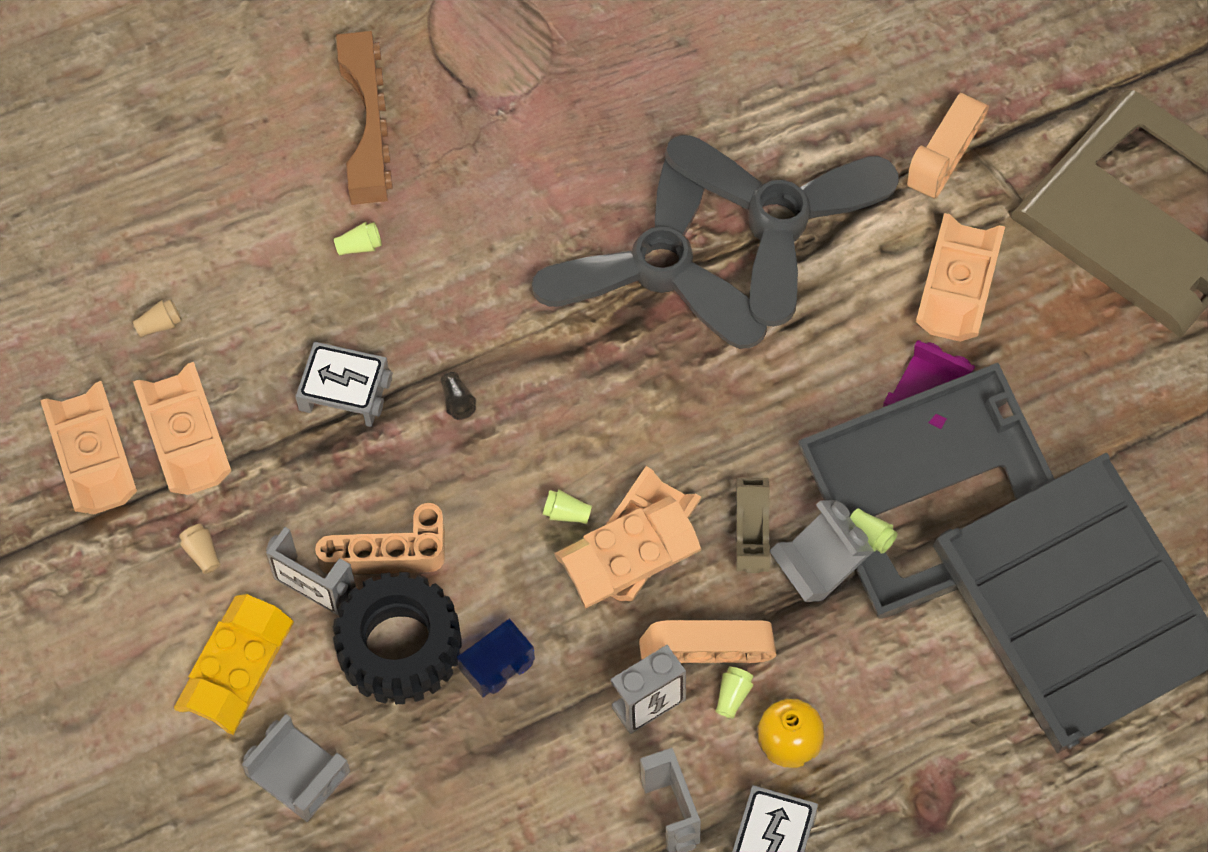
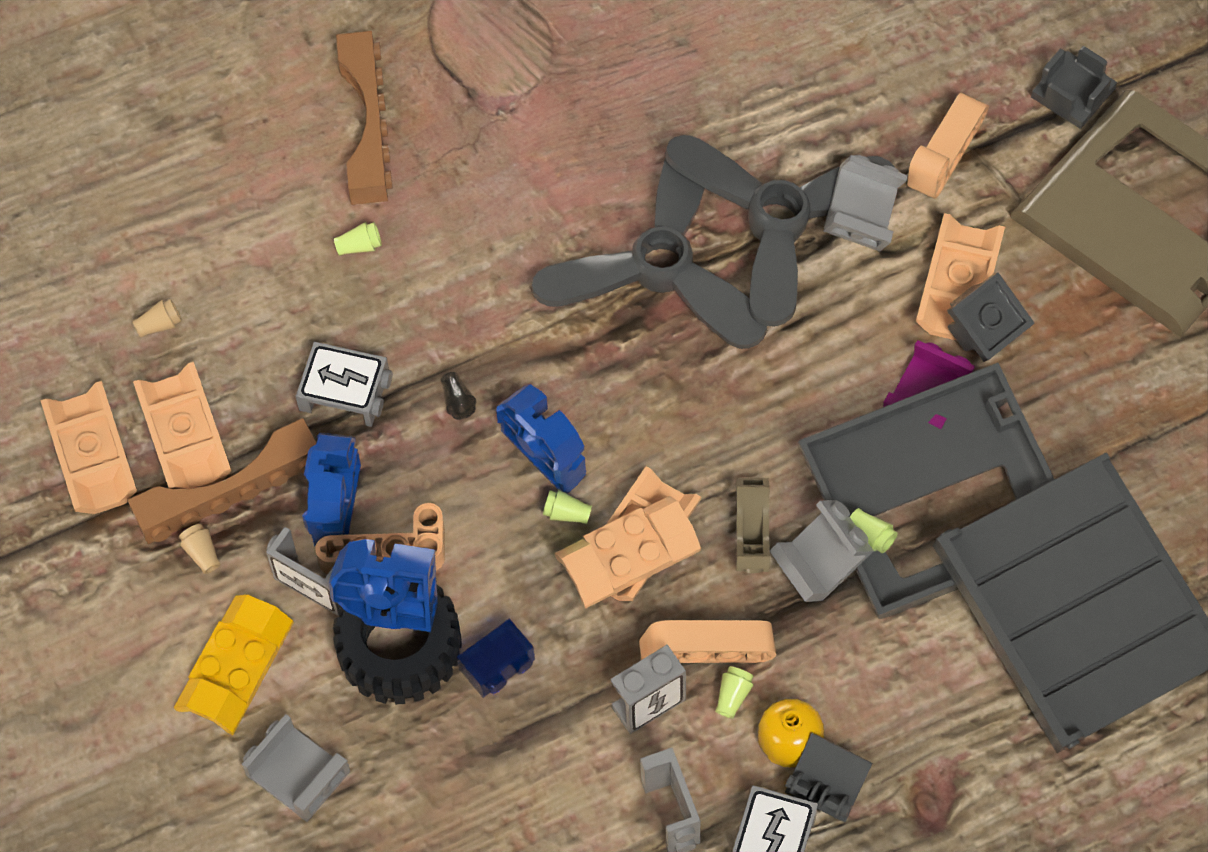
none -> medium nougat arch [127,418,316,544]
none -> blue connector [302,433,361,546]
none -> blue connector [329,539,438,632]
none -> blue connector [496,384,586,493]
none -> dark grey hinge [785,733,873,823]
none -> light grey panel [823,155,908,251]
none -> dark grey panel [947,272,1035,362]
none -> dark grey panel [1031,46,1117,129]

